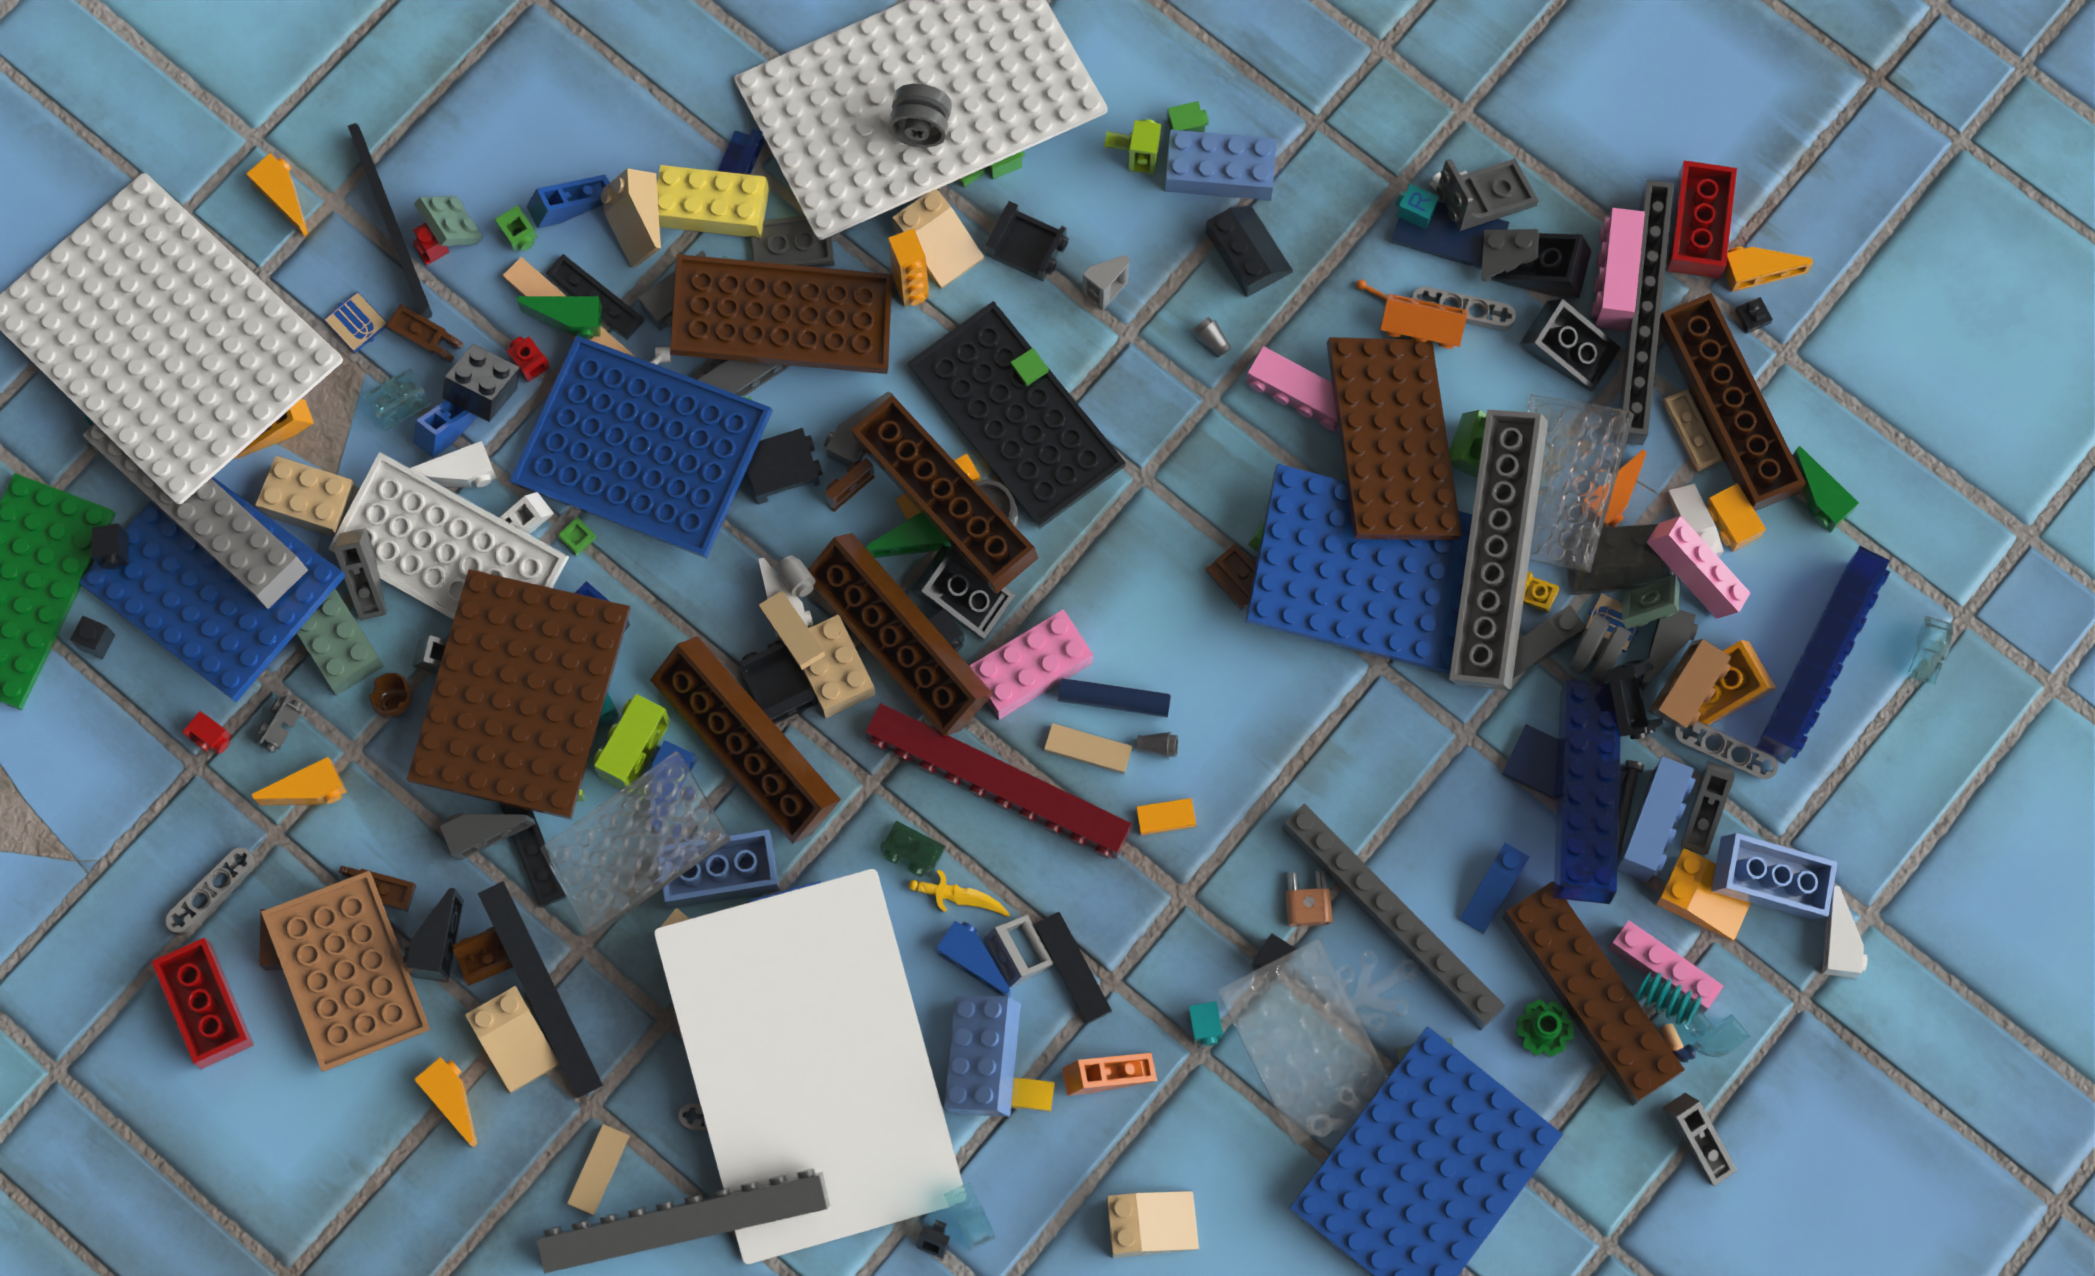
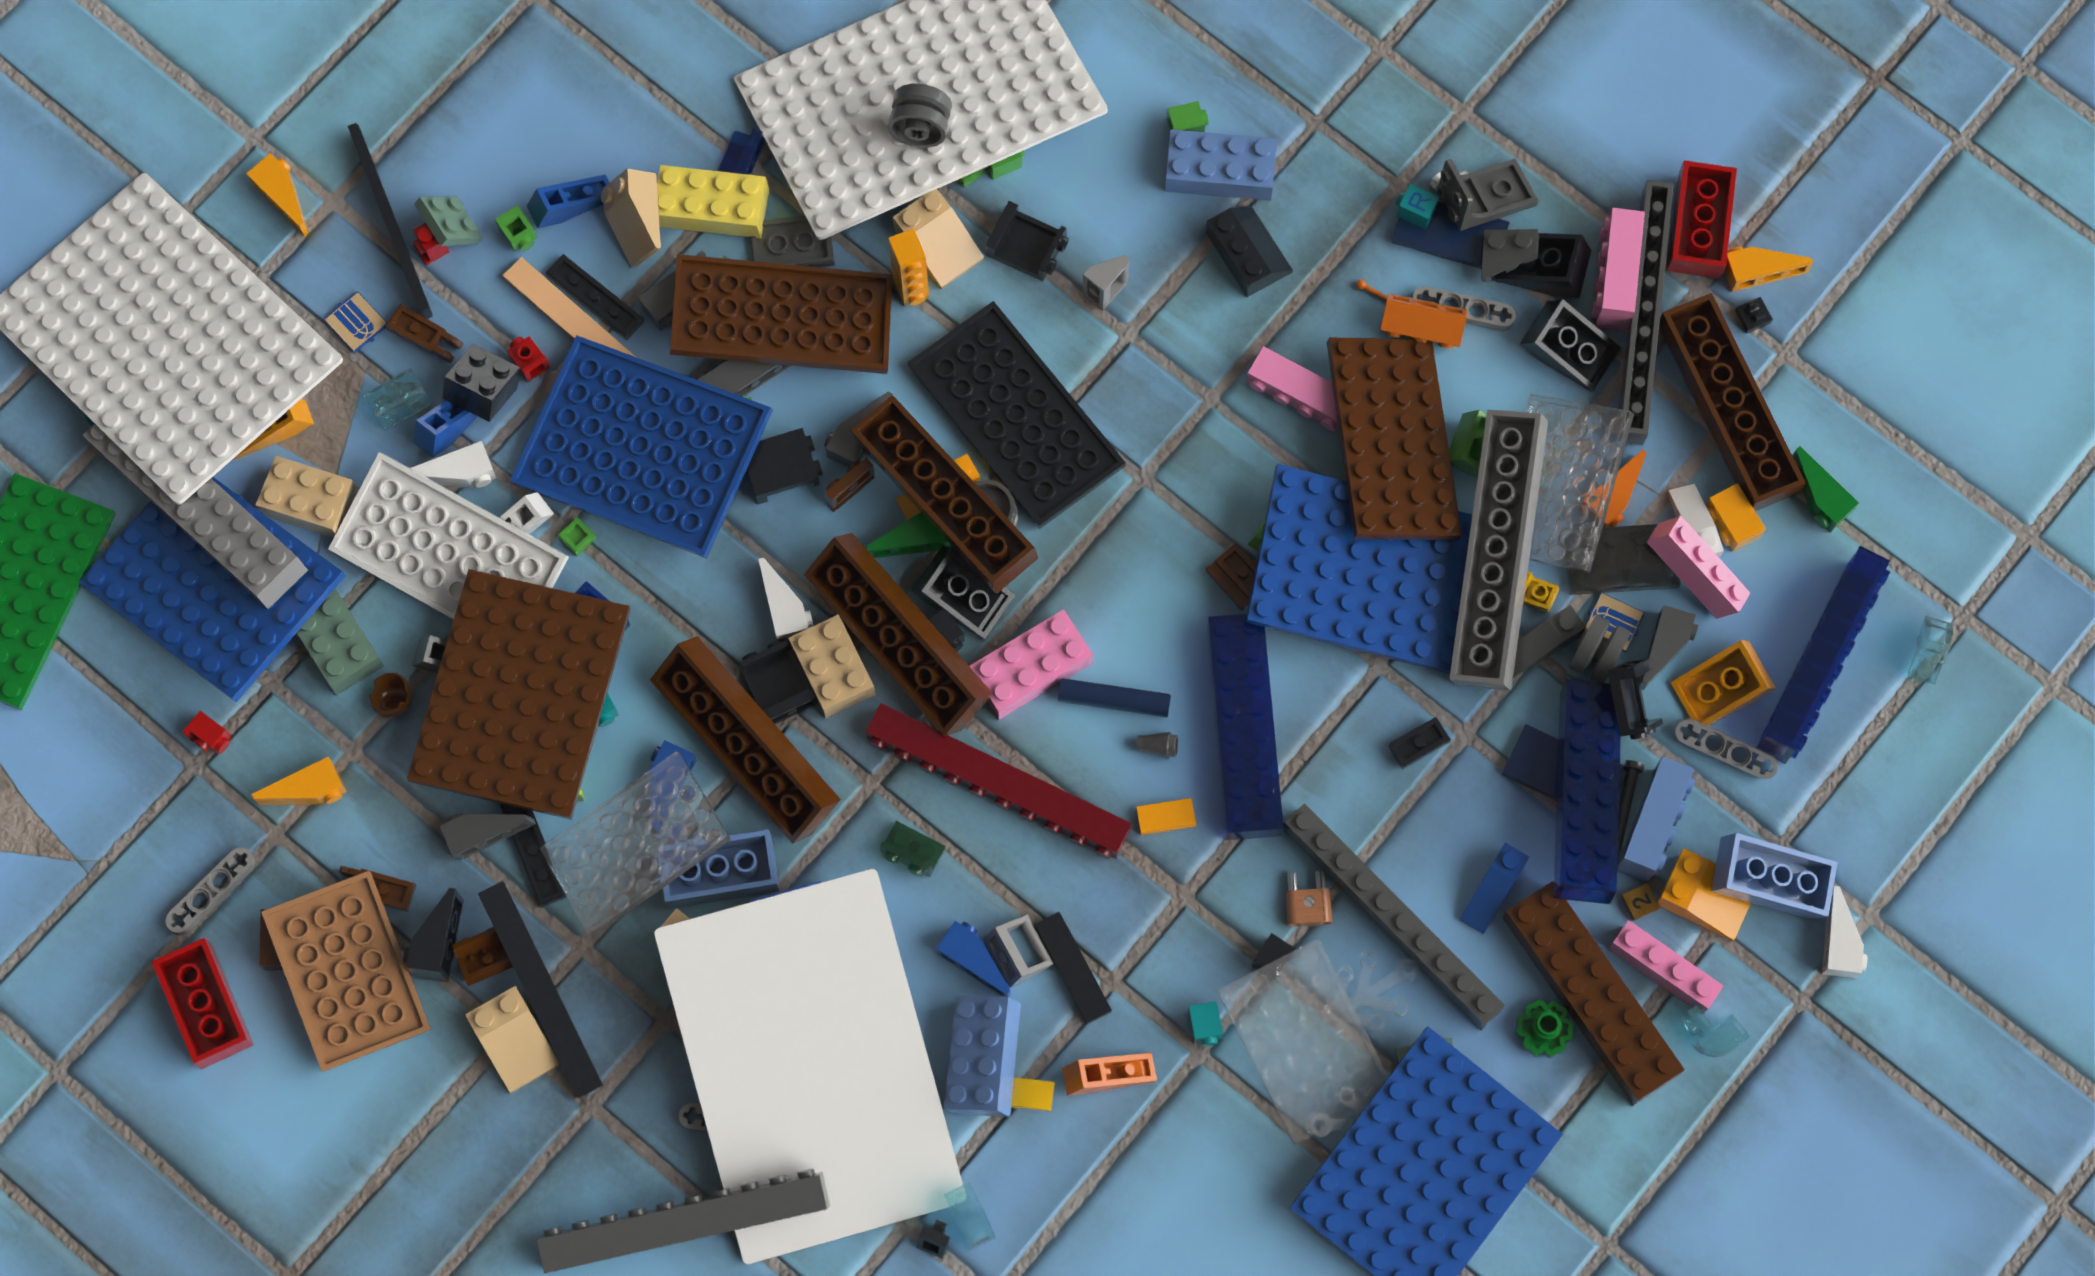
black brick [70,615,115,659] -> none
black brick [92,523,129,569] -> none
dark grey hinge [255,694,303,753] -> none
dark grey slope [333,528,387,620] -> none
light orange slope [414,1057,477,1147] -> none
green slope [517,296,602,340] -> none
tan tile [567,1124,630,1216] -> none
lime brick [594,694,671,794] -> none
white hand [650,347,672,365] -> none
tan tile [759,591,826,670] -> none
light grey brick [777,555,815,597] -> none
yellow piece [908,870,1010,917] -> none
bright green tile [1011,348,1049,386] -> none
tan tile [1044,723,1132,774] -> none
lime brick [1104,119,1161,175] -> none
tan slope [1107,1191,1199,1258] -> none
flat silver cone [1193,317,1232,357] -> none
sand green plate [1622,574,1680,629] -> none
teal piece [1636,972,1702,1027] -> none
medium nougat slope [1648,639,1731,729] -> none
arm [1661,1023,1696,1063] -> none
tan tile [1662,389,1723,473] -> none
dark grey slope [1662,1092,1737,1186] -> none
dark grey slope [1681,761,1735,855] -> none
none -> clear blue brick [1207,614,1284,840]
none -> black plate [1388,717,1451,770]
none -> pearl gold tile [1621,883,1660,921]

